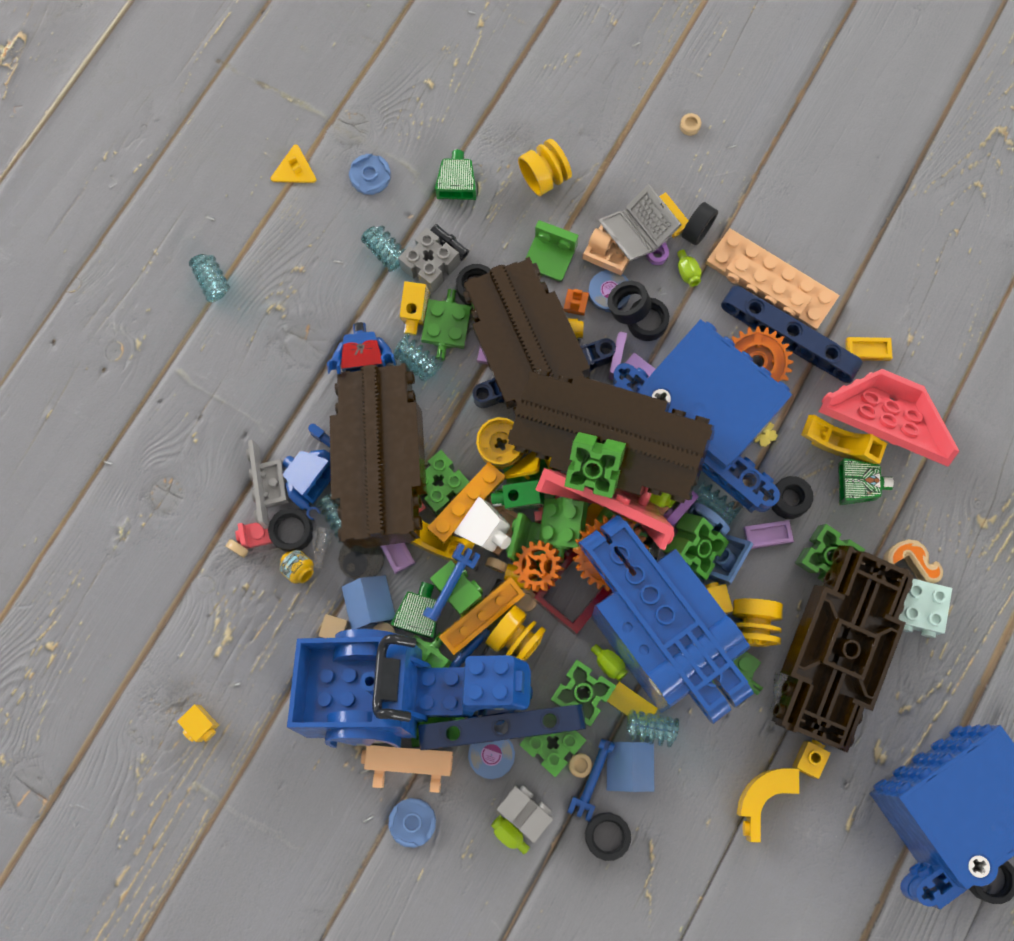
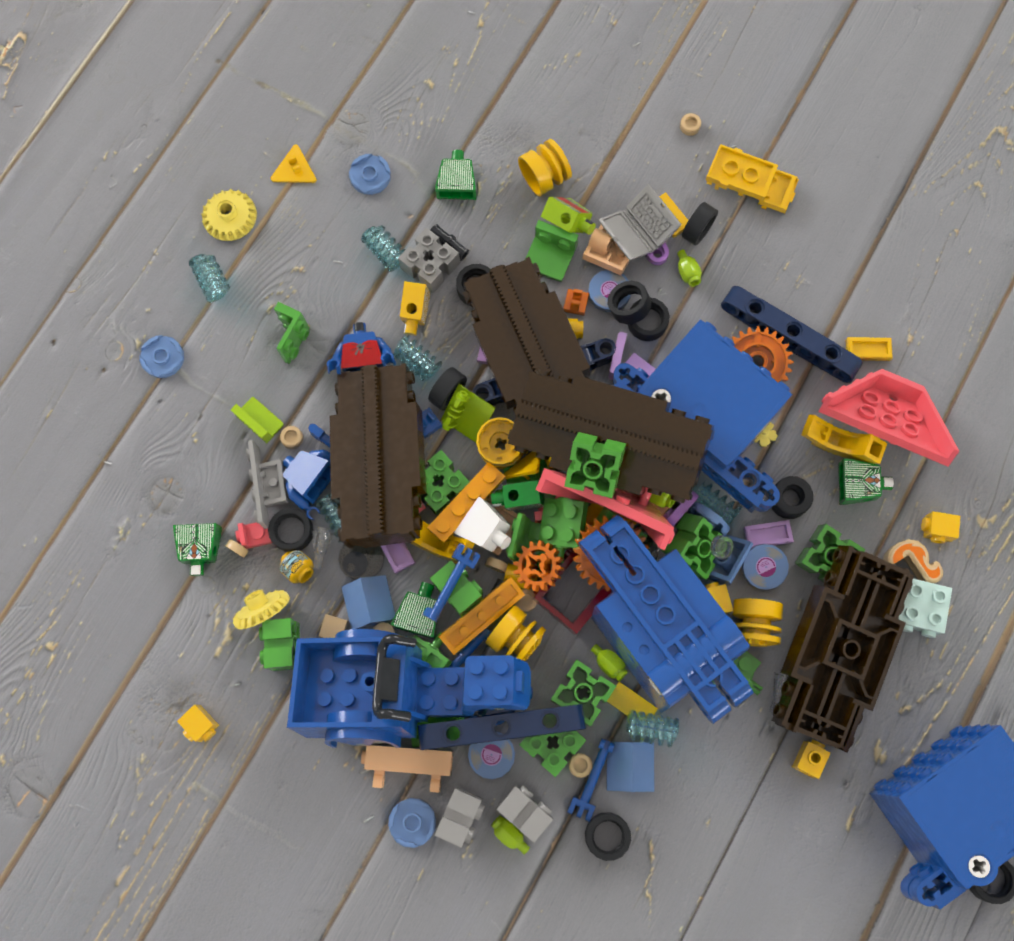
bright green plate [421,289,471,361] -> none
light nougat plate [706,228,840,331] -> none
yellow arch [737,768,799,843] -> none
none -> medium blue tile [139,335,184,378]
none -> green torso [173,523,222,576]
none -> light yellow gear [201,189,257,241]
none -> lime panel [230,397,284,444]
none -> light yellow gear [233,590,290,629]
none -> bright green brick [259,618,300,671]
none -> bright green bracket [274,302,310,364]
none -> tan tile [280,426,303,449]
none -> blue tile [422,407,442,439]
none -> black tyre [428,367,467,411]
none -> light grey brick [434,787,485,848]
none -> lime hinge [441,384,496,443]
none -> lime torso [540,197,596,235]
none -> yellow piece [706,144,799,214]
none -> clear tile [710,535,733,559]
none -> medium blue tile [741,544,789,590]
none -> yellow brick [921,511,961,544]

